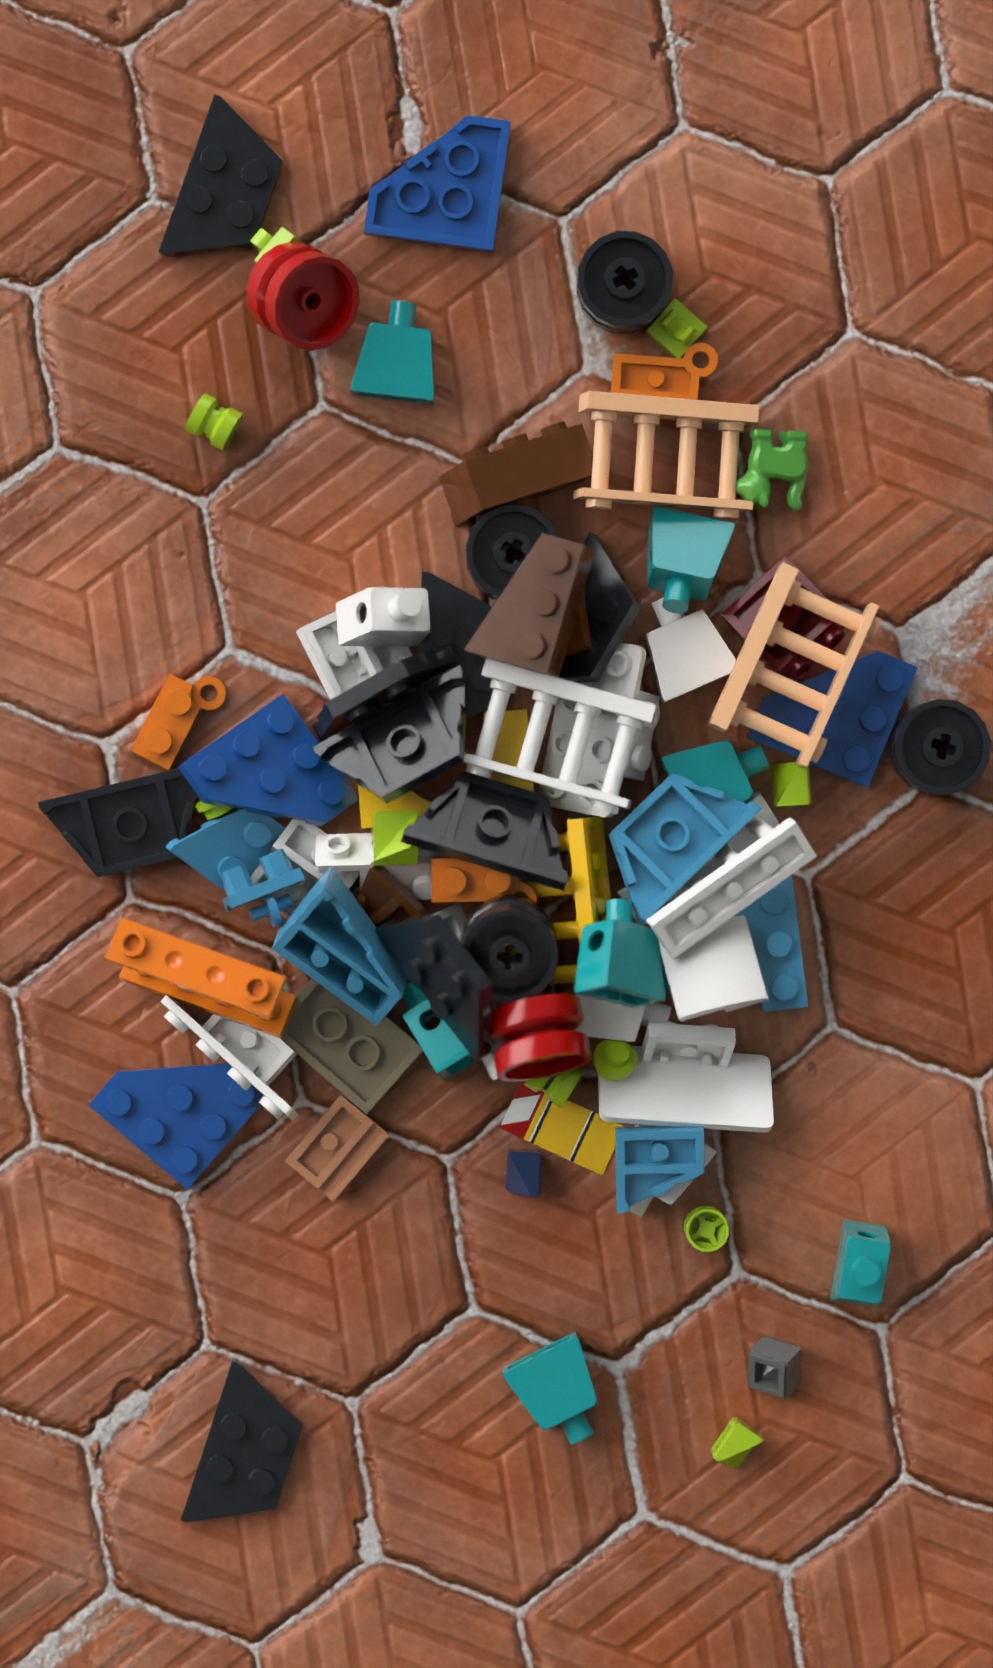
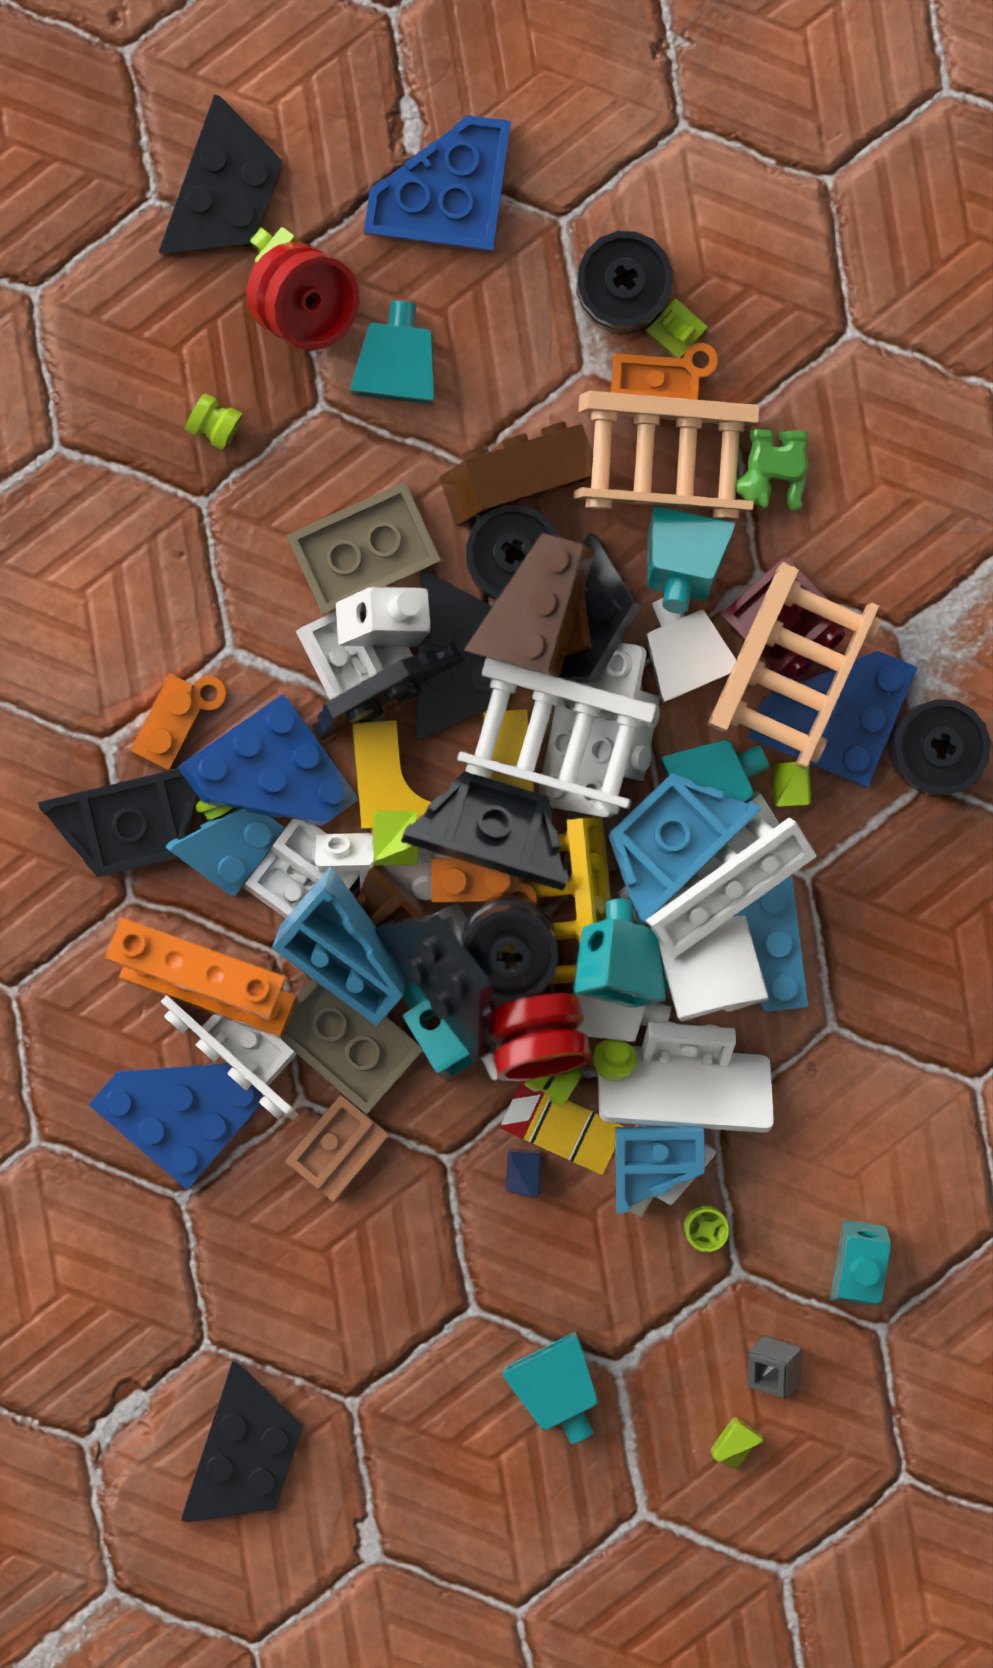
dark azure hips [221,849,305,927] -> none
black wing [312,665,467,804] -> none
none -> dark tan plate [286,482,441,615]

